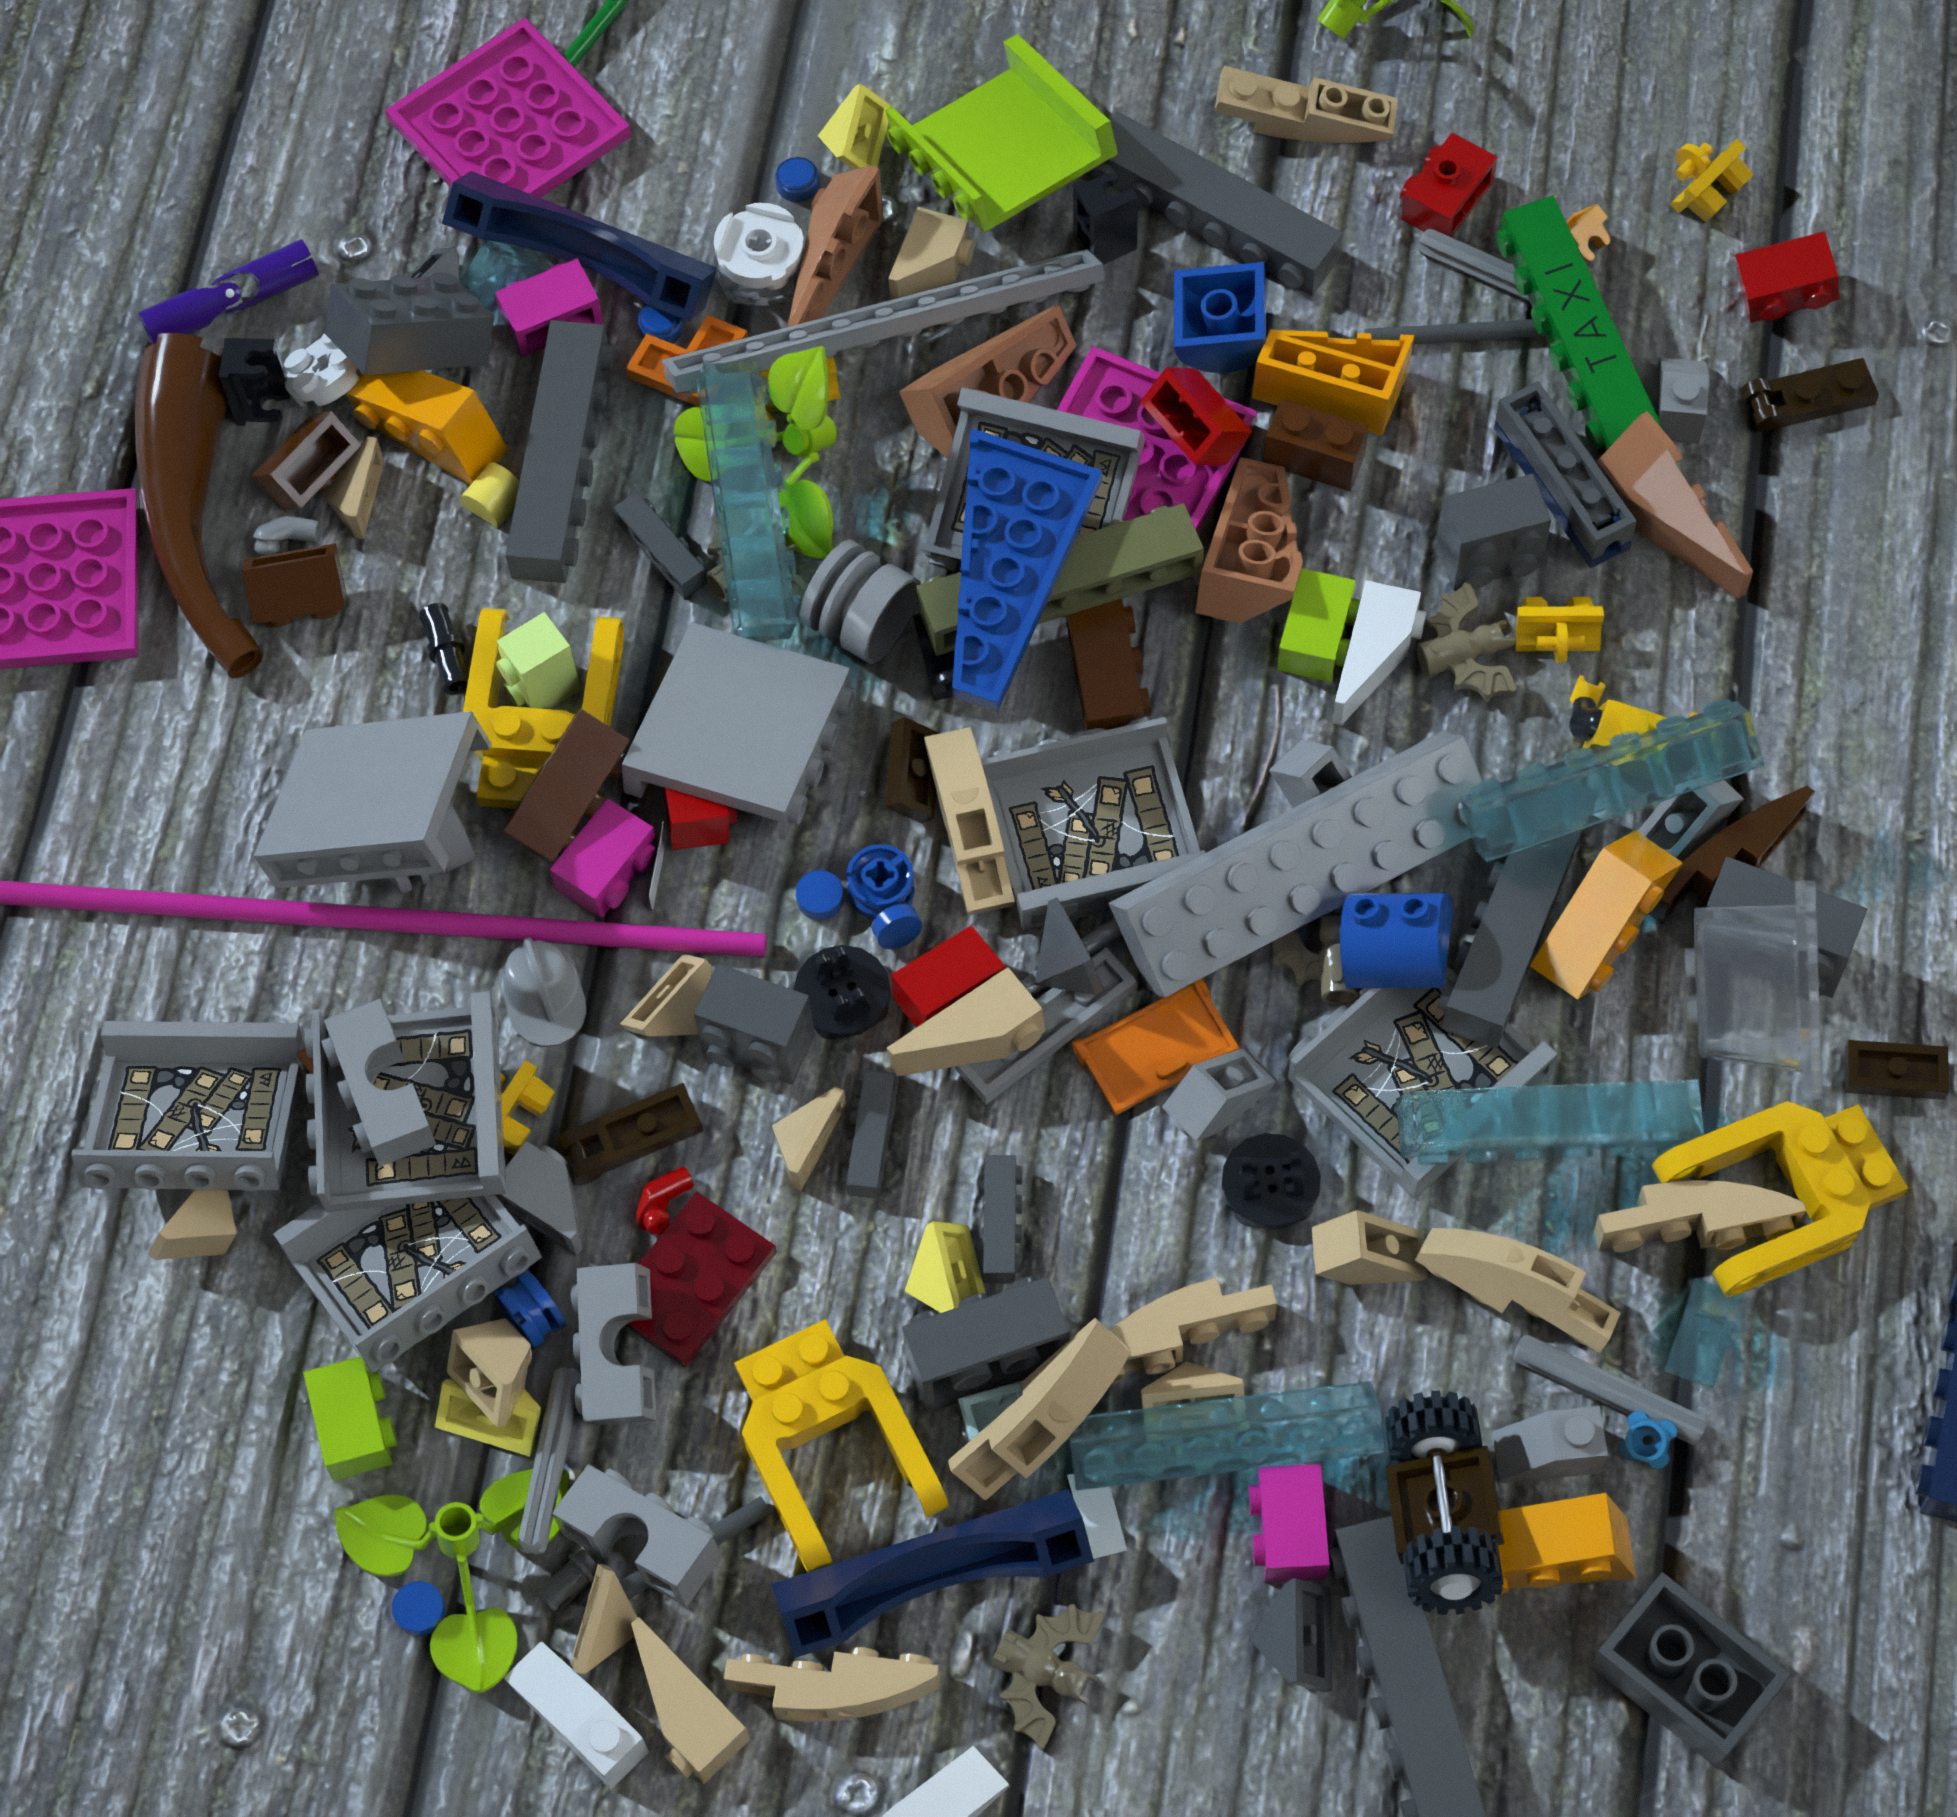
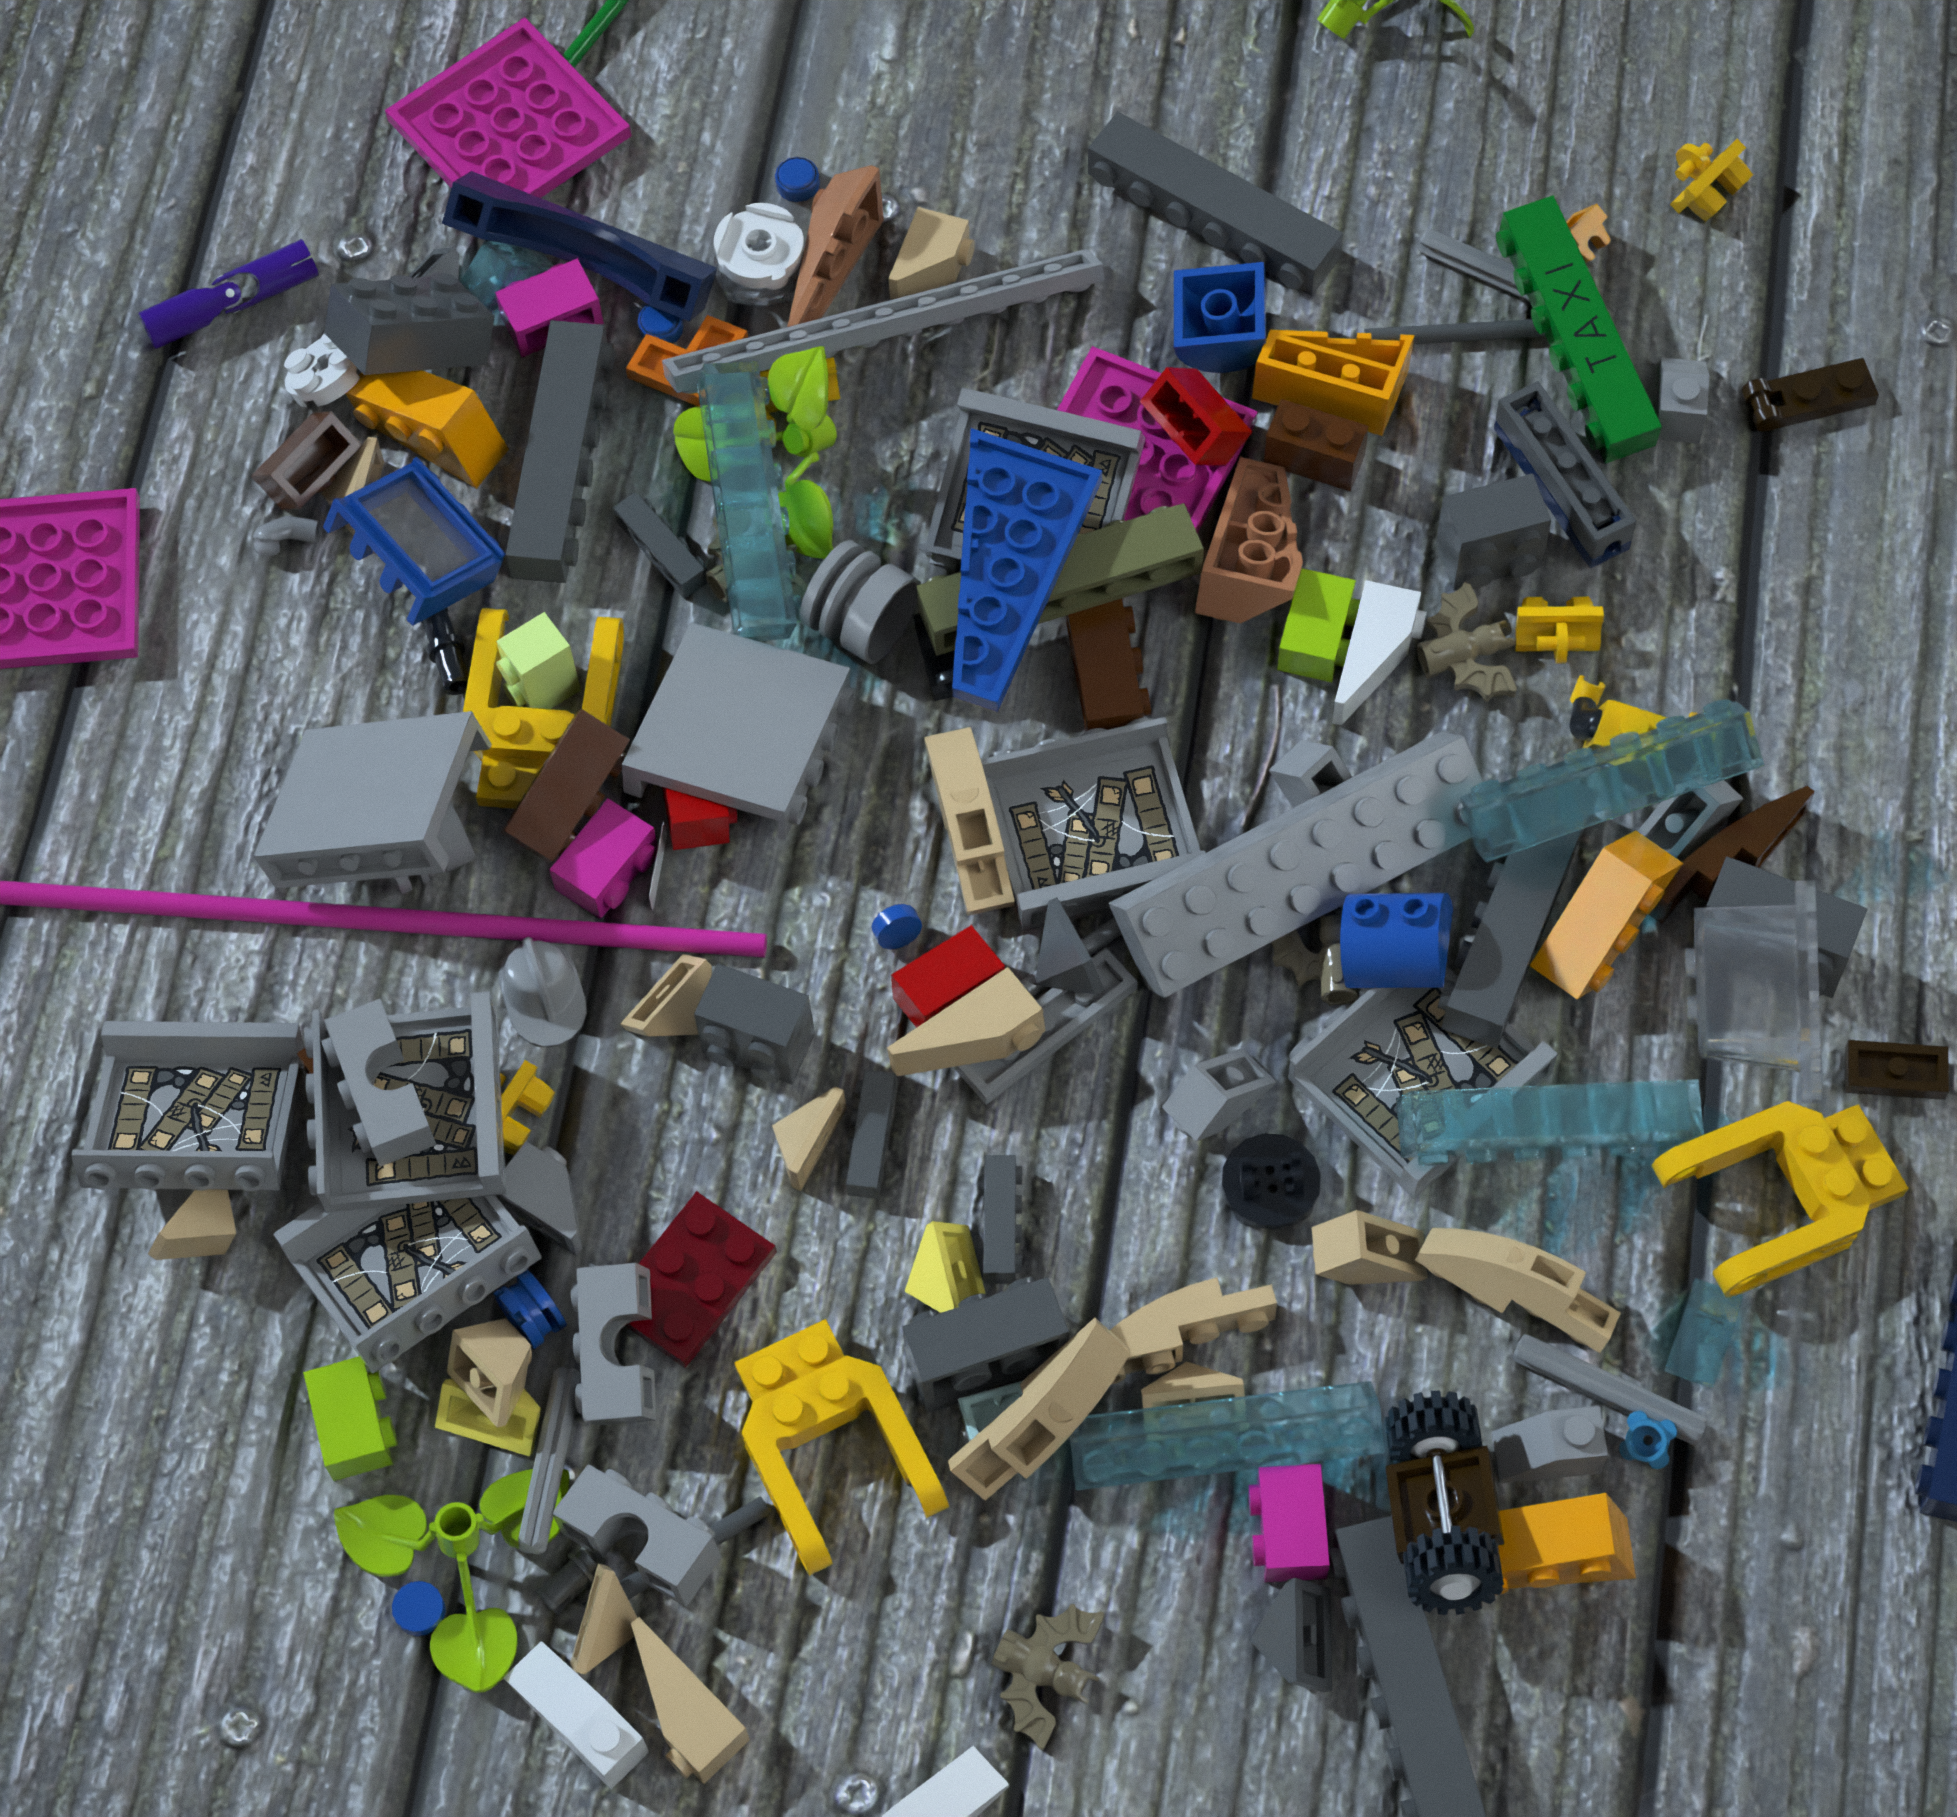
reddish brown brick [135,333,264,678] -> none
black hinge [219,338,290,426] -> none
reddish brown brick [241,543,347,628] -> none
light yellow brick [460,462,520,528] -> none
dark brown plate [557,1083,704,1186] -> none
red arm [636,1167,694,1235] -> none
tan slope [723,1647,941,1722] -> none
dark blue arch [772,1489,1094,1658] -> none
black plate [793,945,891,1040] -> none
blue piece [795,870,844,920] -> none
light yellow slope [818,83,892,169] -> none
blue wheel [846,844,915,920] -> none
lime panel [885,34,1118,233] -> none
dark brown plate [886,717,940,823] -> none
nougat wedge [899,305,1077,459] -> none
white sticker [1067,1466,1127,1559] -> none
orange door [1071,978,1240,1115] -> none
black hinge [1073,173,1138,265] -> none
tan slope [1214,66,1398,143] -> none
red brick [1400,132,1497,237] -> none
dark grey brick [1591,1572,1791,1769] -> none
tan slope [1593,1180,1806,1252] -> none
nougat wedge [1596,411,1753,598] -> none
red brick [1735,231,1840,323] -> none
none -> blue window [323,457,506,626]

